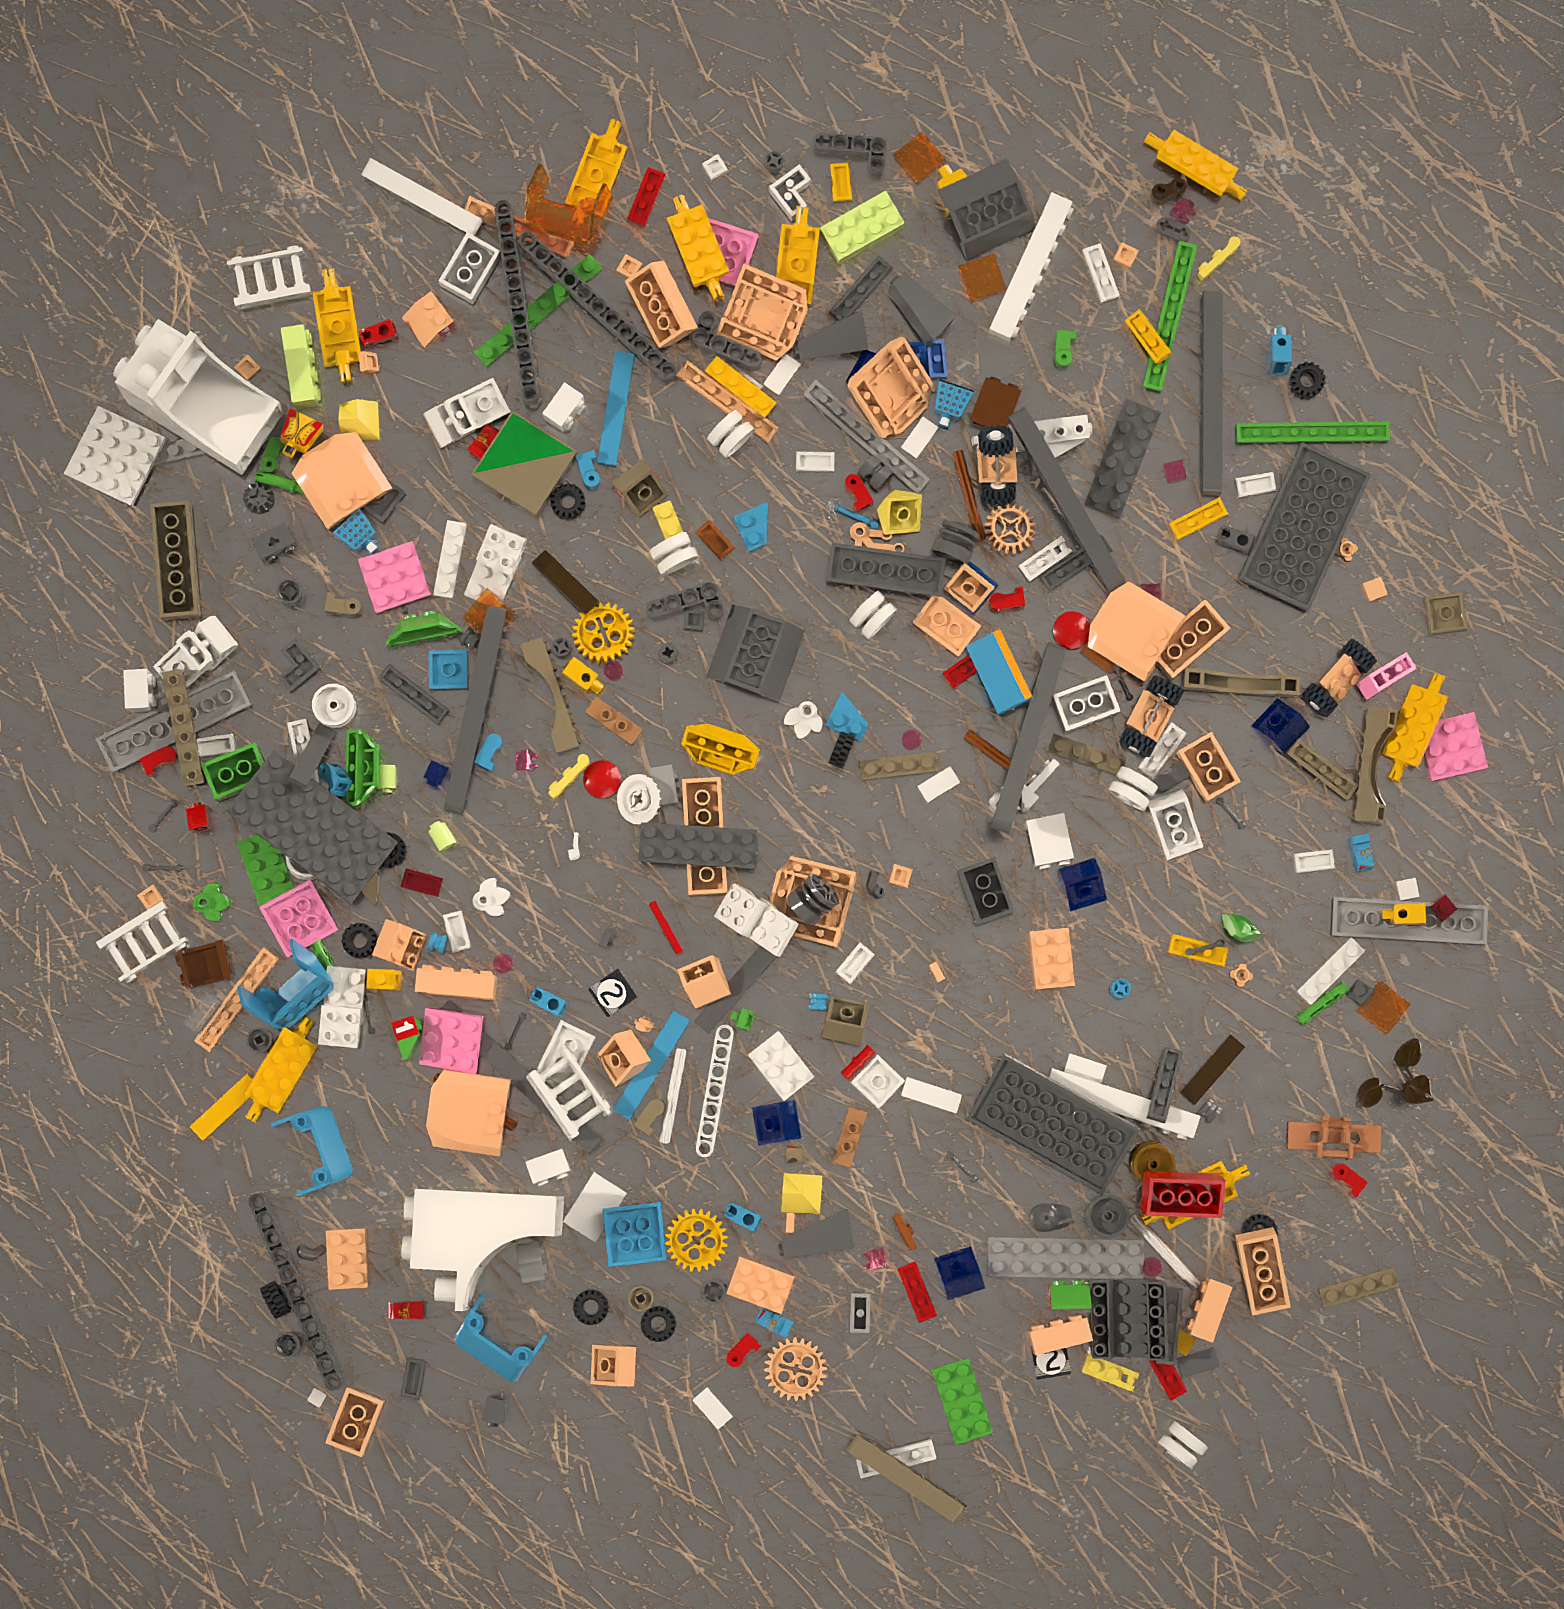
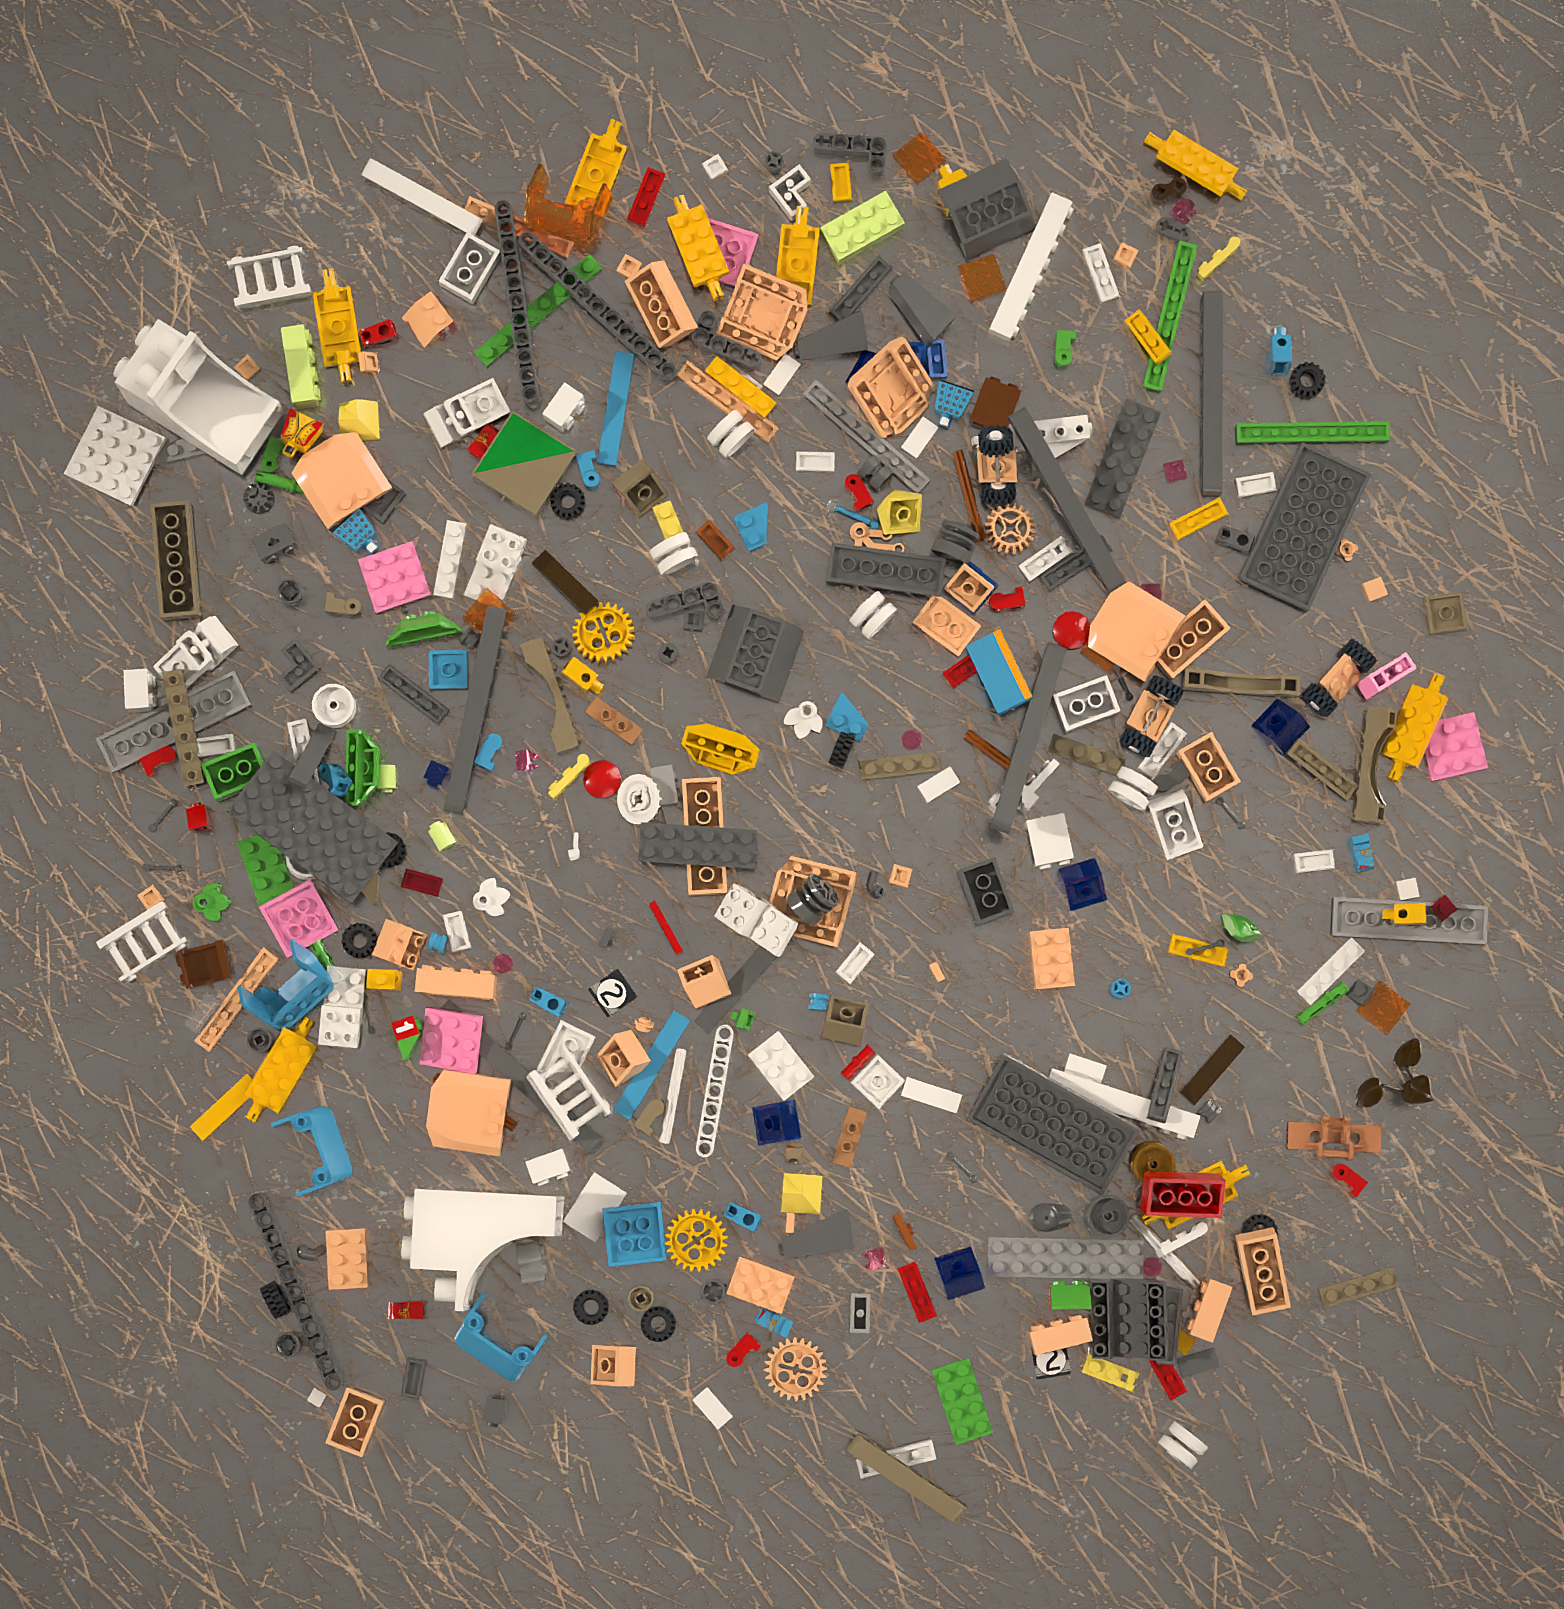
clear pink plate [604,661,623,680] -> none
none -> white plate [1155,1222,1208,1258]

